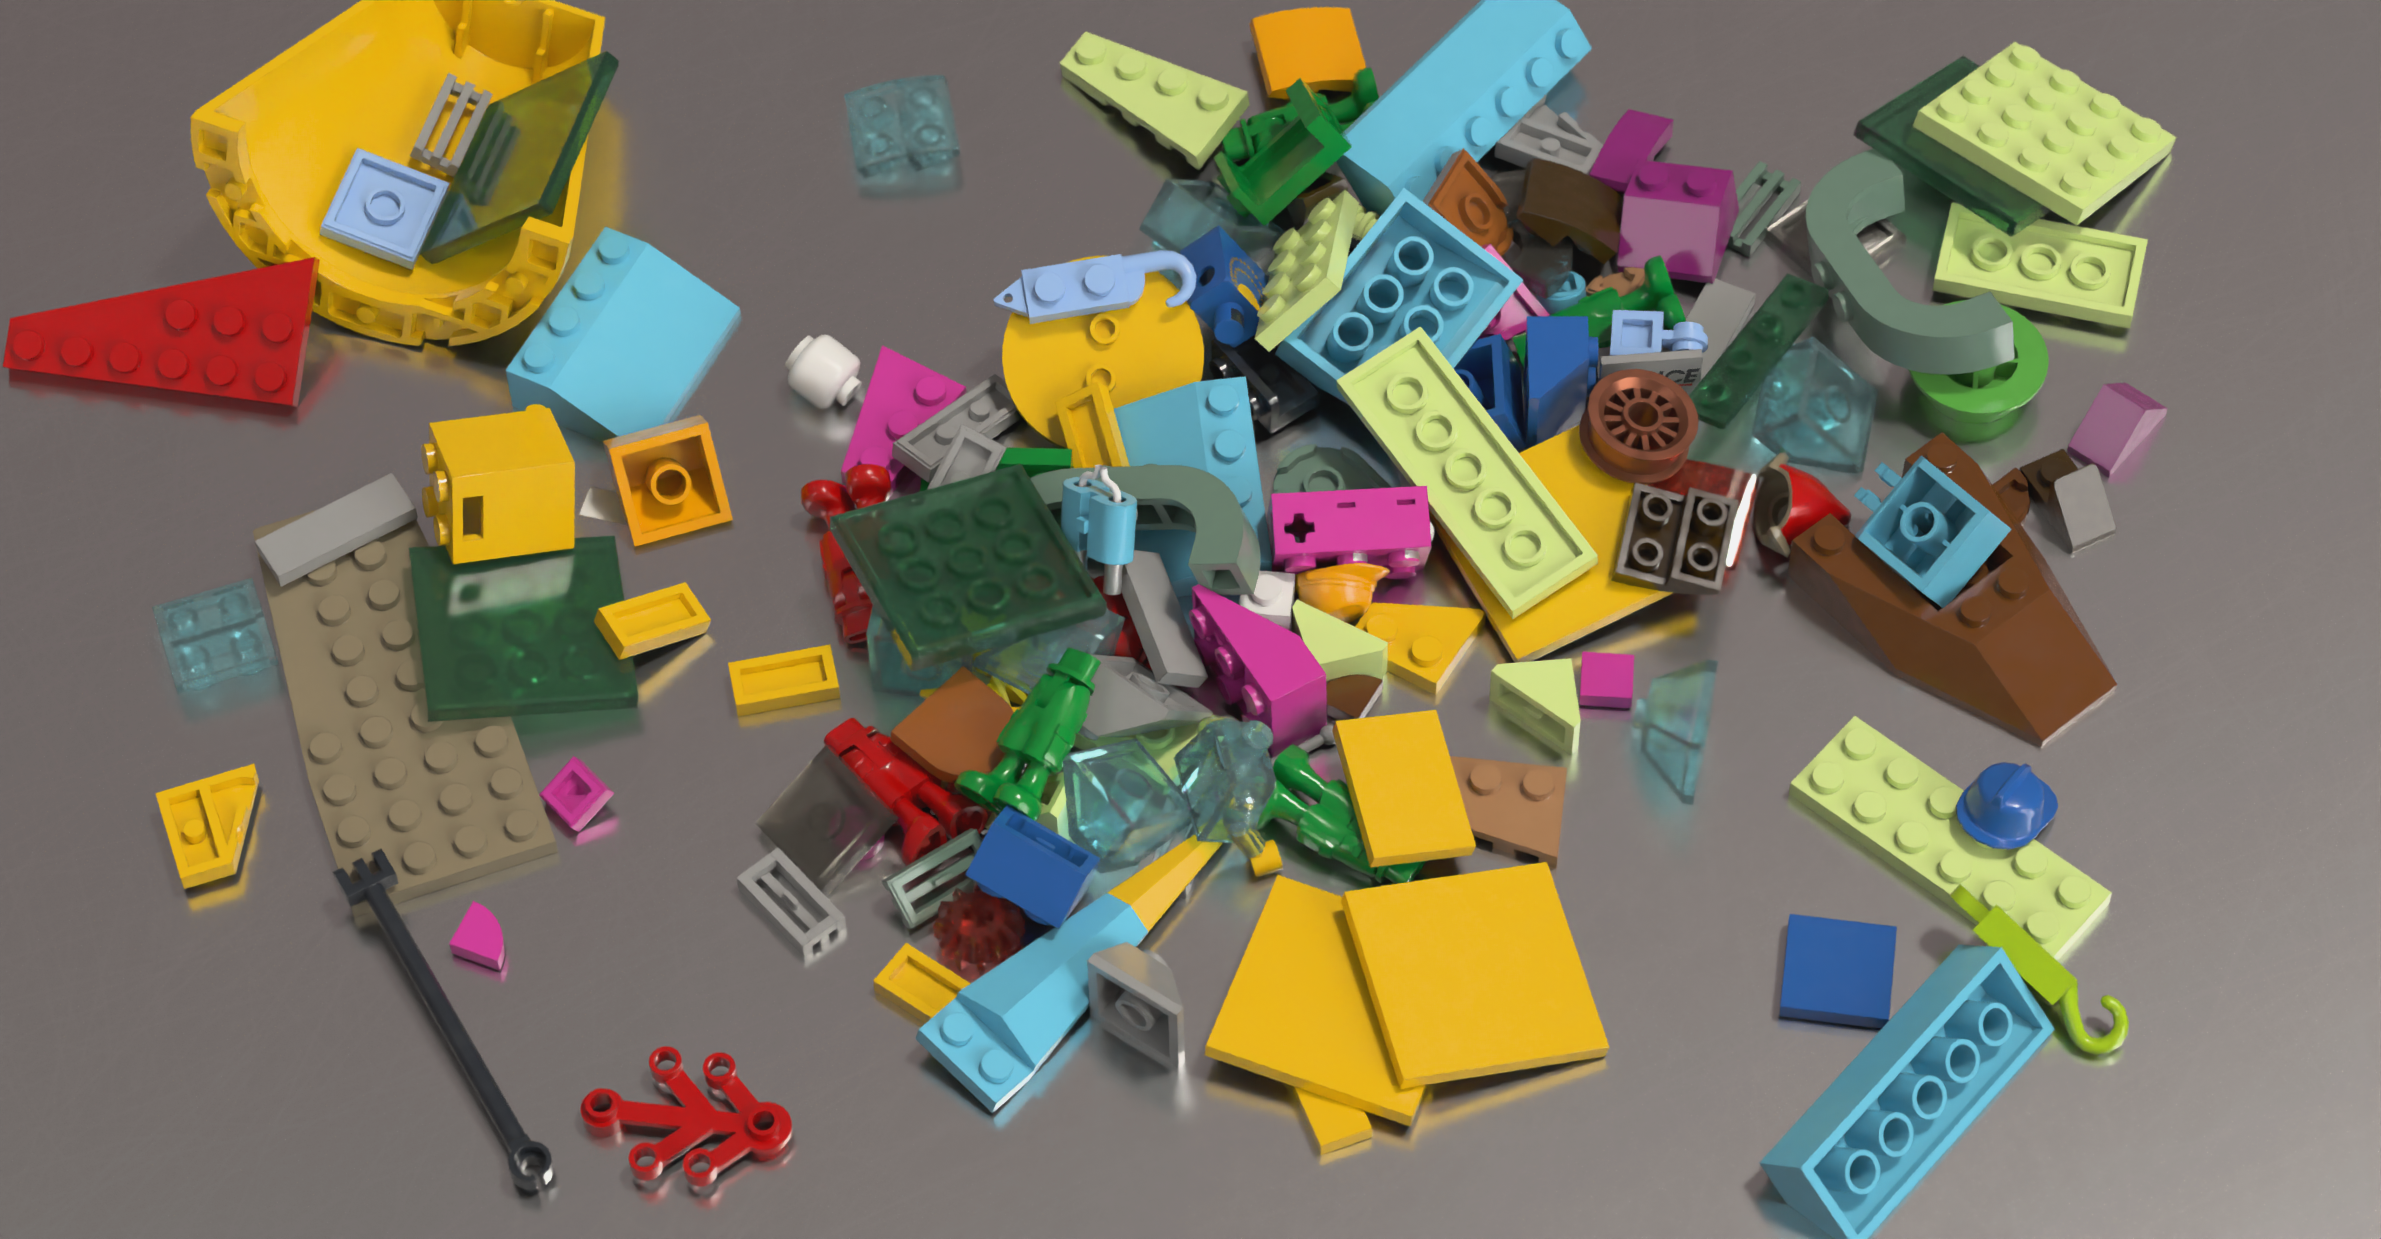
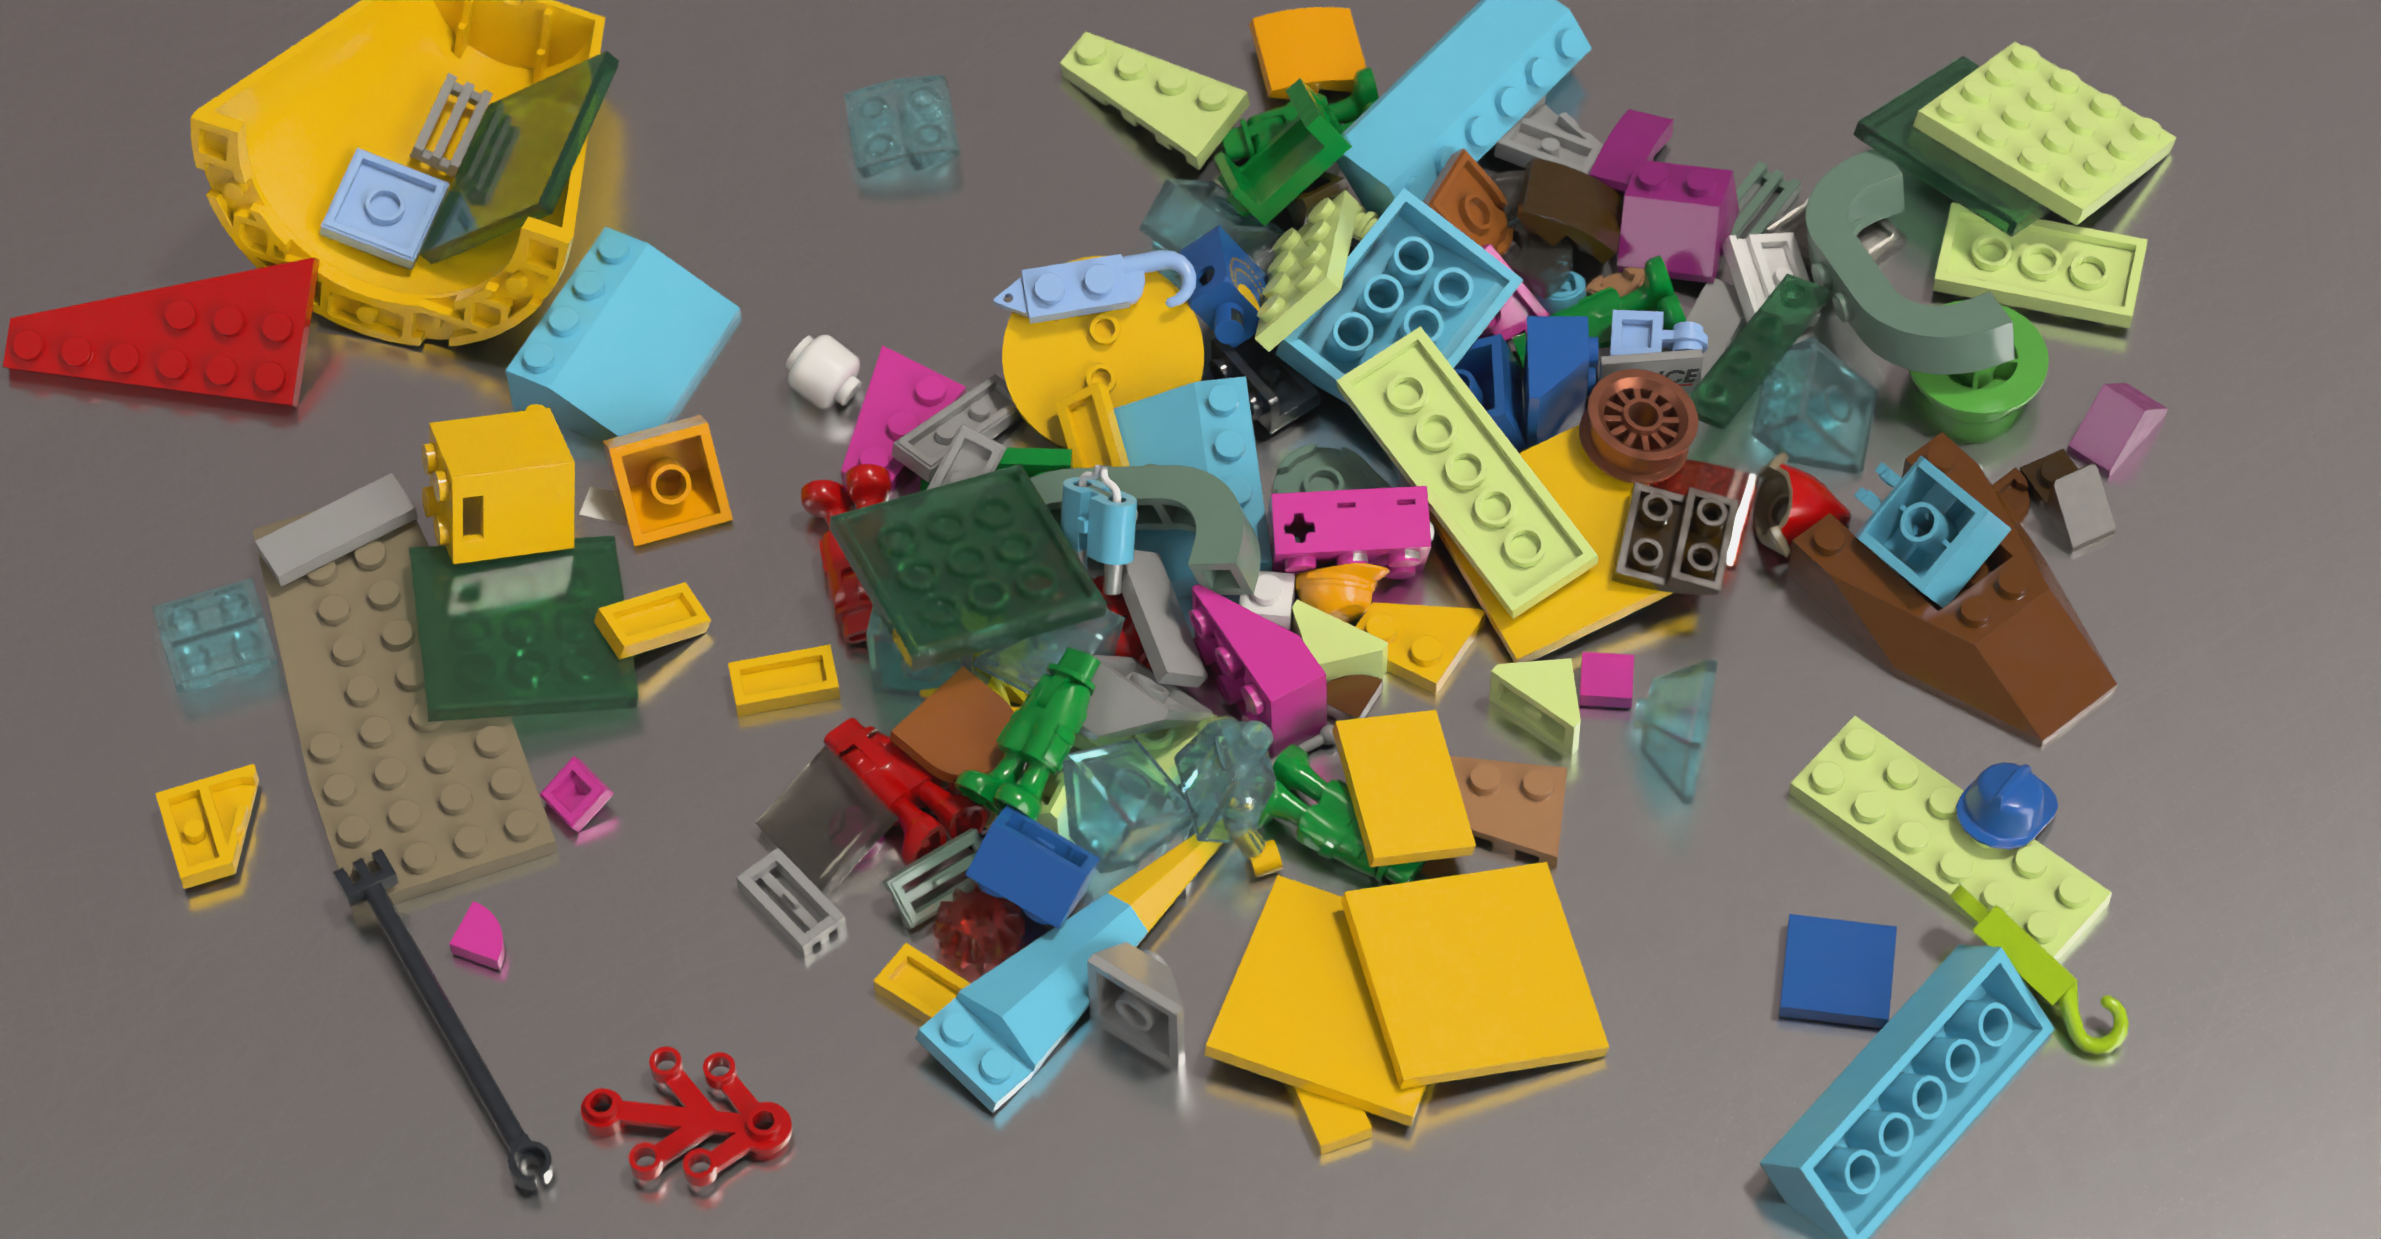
none -> white plate [1722,233,1821,330]

